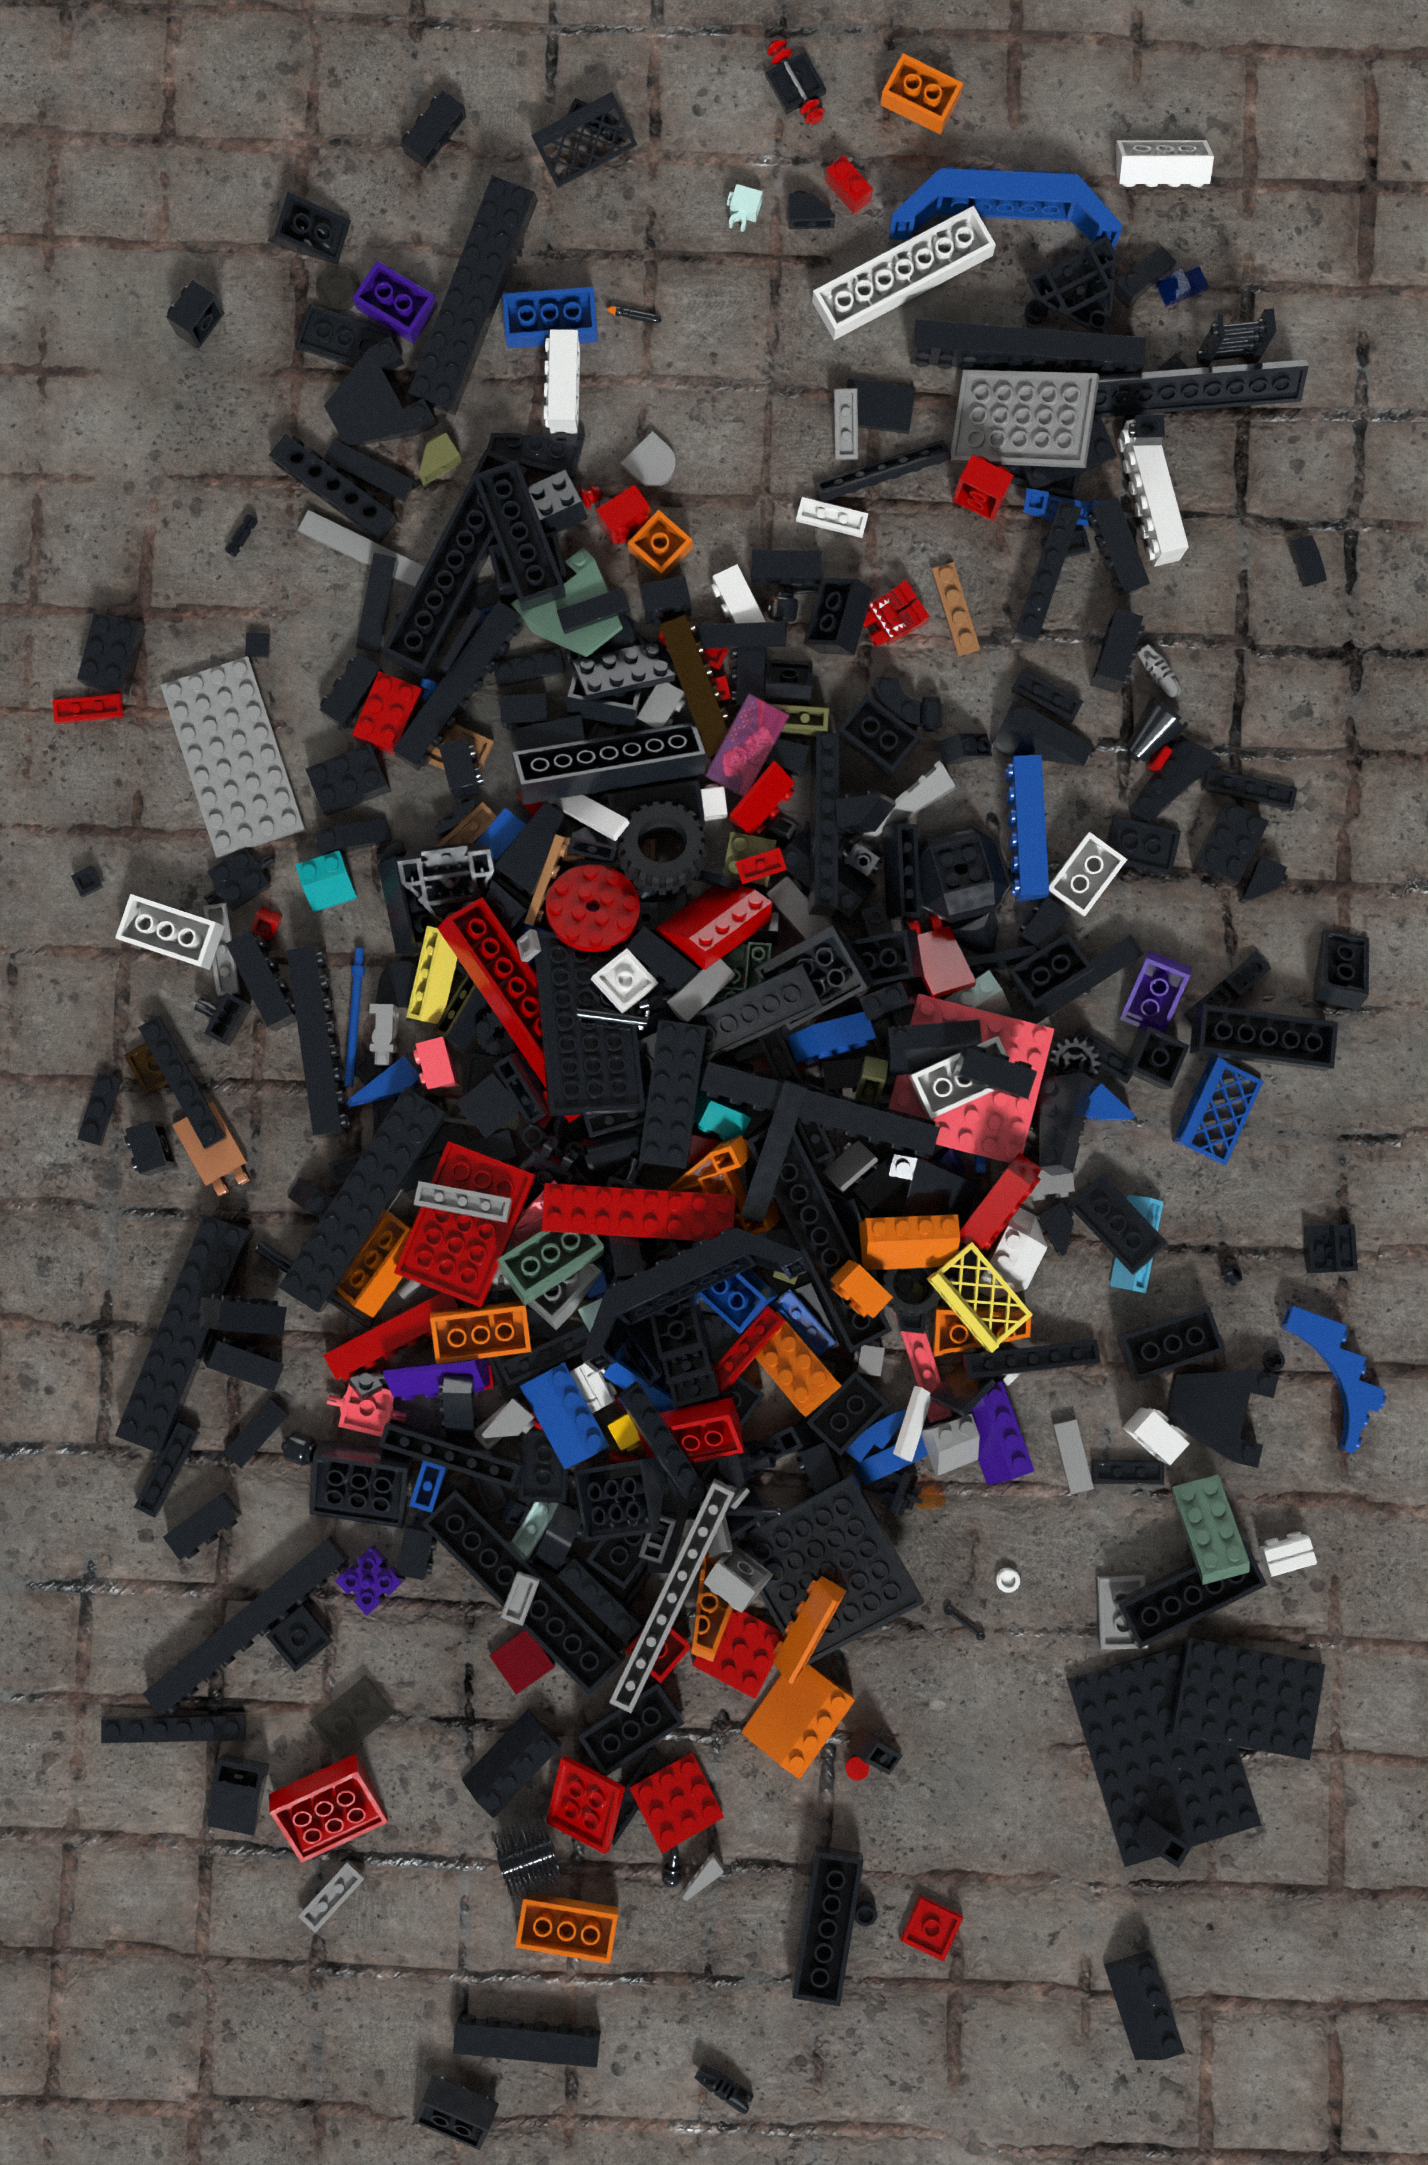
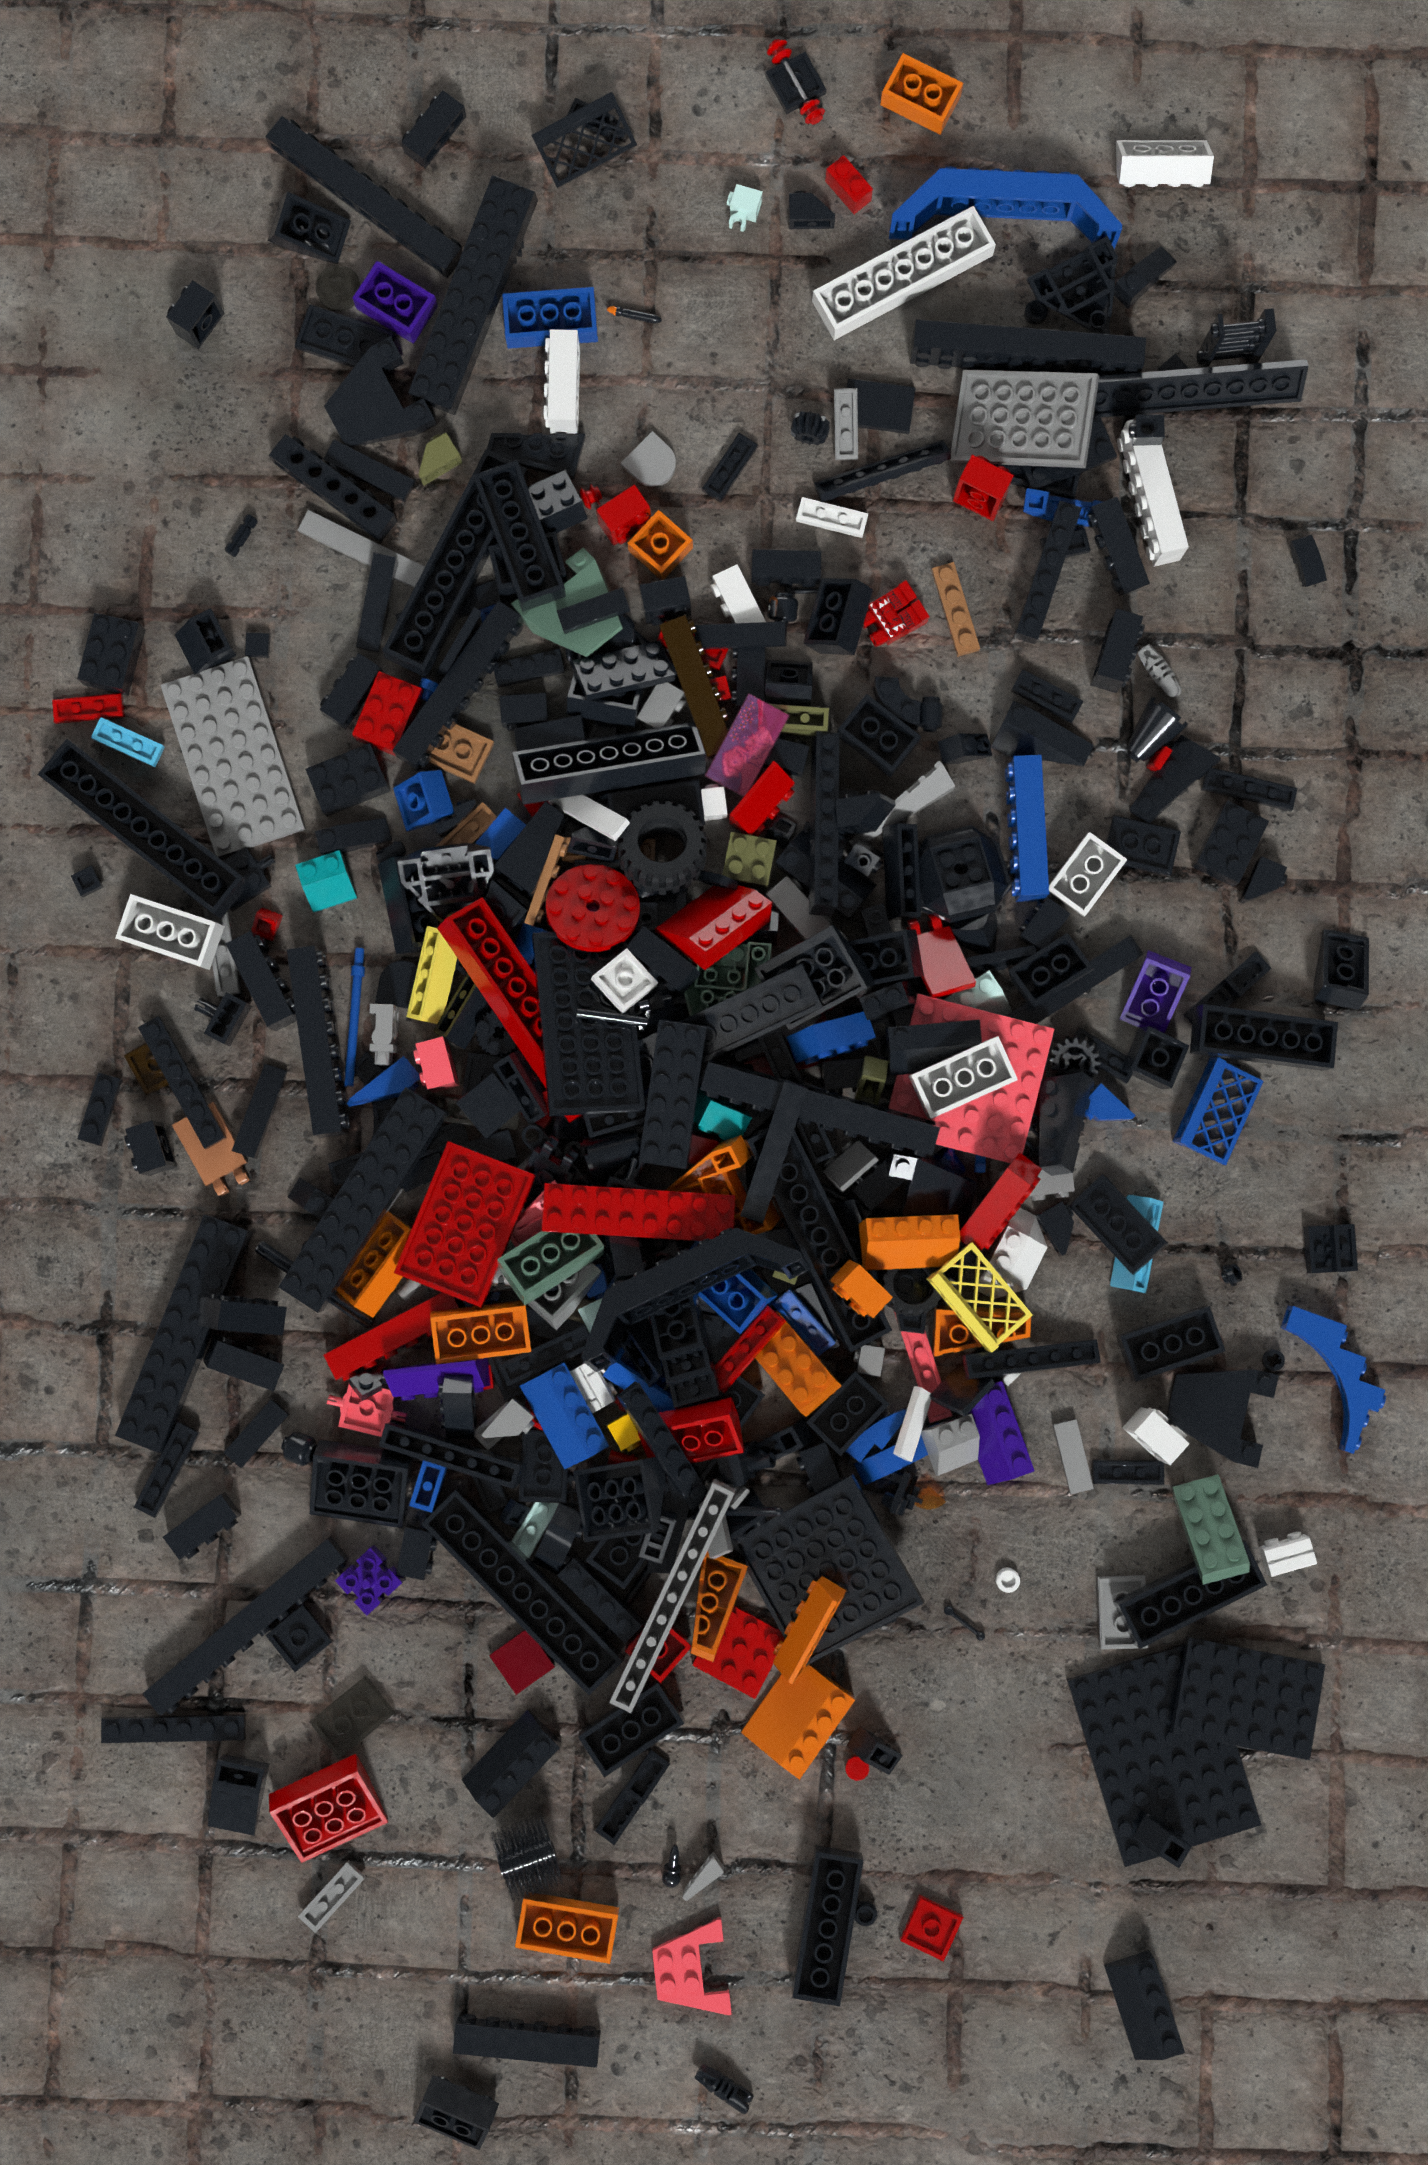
light grey plate [414,1181,512,1223] -> none
black brick [439,738,484,799] -> none
light grey tile [500,1571,540,1626] -> none
light grey tile [516,929,541,962] -> none
red plate [546,1756,625,1854] -> none
red plate [628,1752,724,1854] -> none
light grey slope [667,959,735,1022] -> none
light grey slope [704,1545,773,1613] -> none
red plate [734,847,787,884] -> none
black brick [953,1045,1037,1099] -> none
clear blue slope [1157,266,1209,307] -> none
none -> black brick [37,739,250,919]
none -> medium azure plate [91,717,165,767]
none -> black slope [175,608,237,675]
none -> black slope [232,1064,288,1159]
none -> black brick [265,116,462,279]
none -> blue slope [393,770,455,832]
none -> coral wing [652,1917,732,2015]
none -> black tile [702,433,758,503]
none -> black gear [790,411,830,445]

